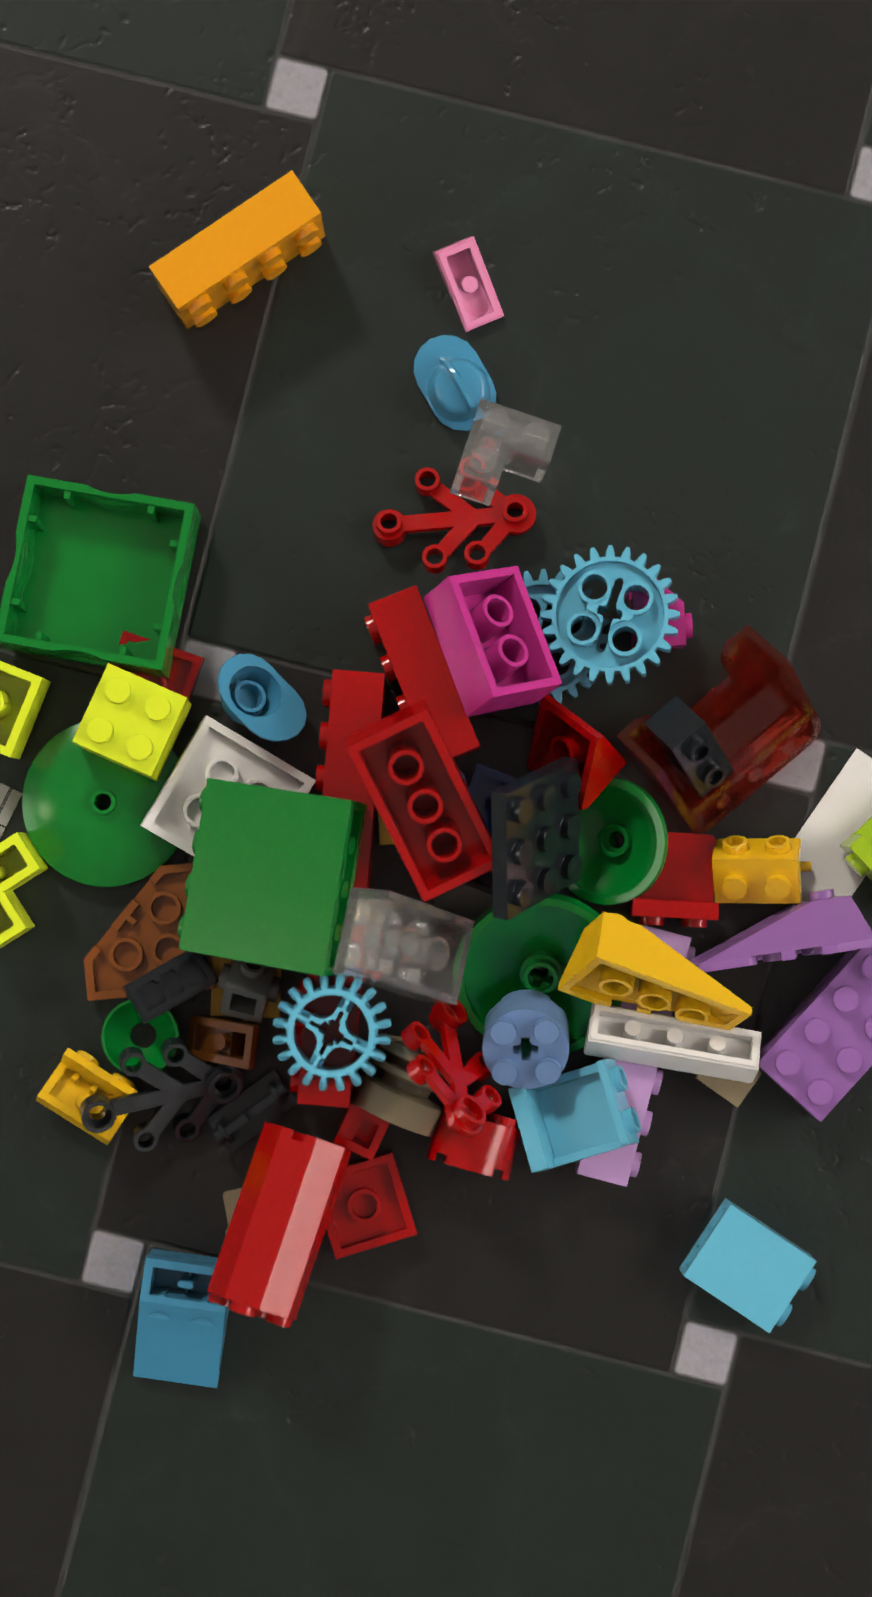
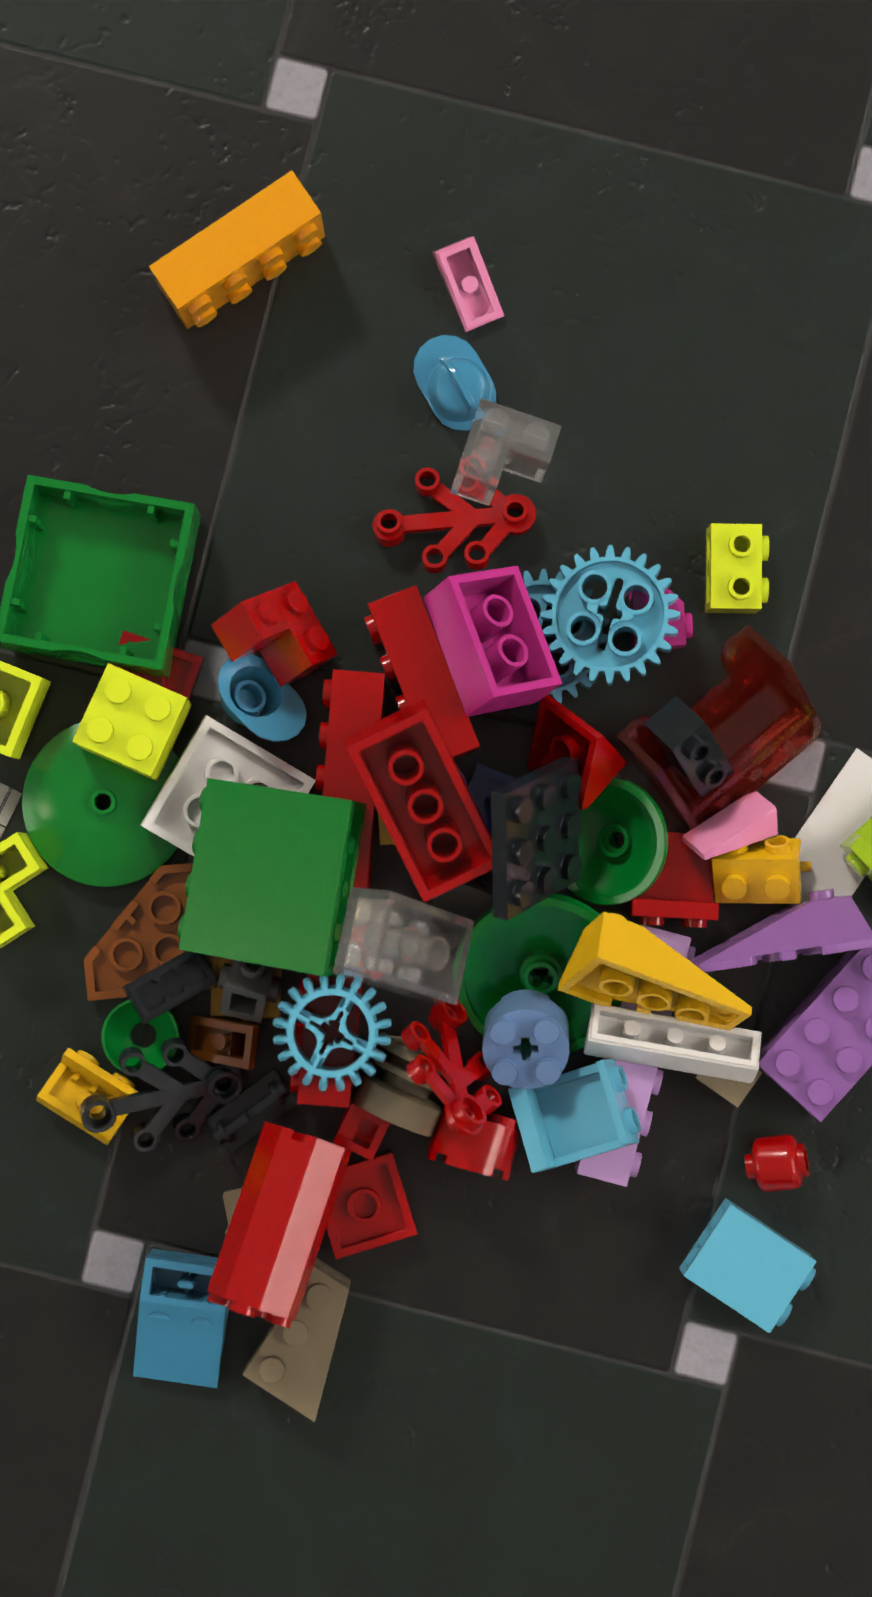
none -> red brick [211,581,338,687]
none -> dark tan wedge [243,1257,351,1422]
none -> bright pink slope [682,791,778,860]
none -> neon yellow brick [705,523,769,614]
none -> red head [744,1134,810,1192]

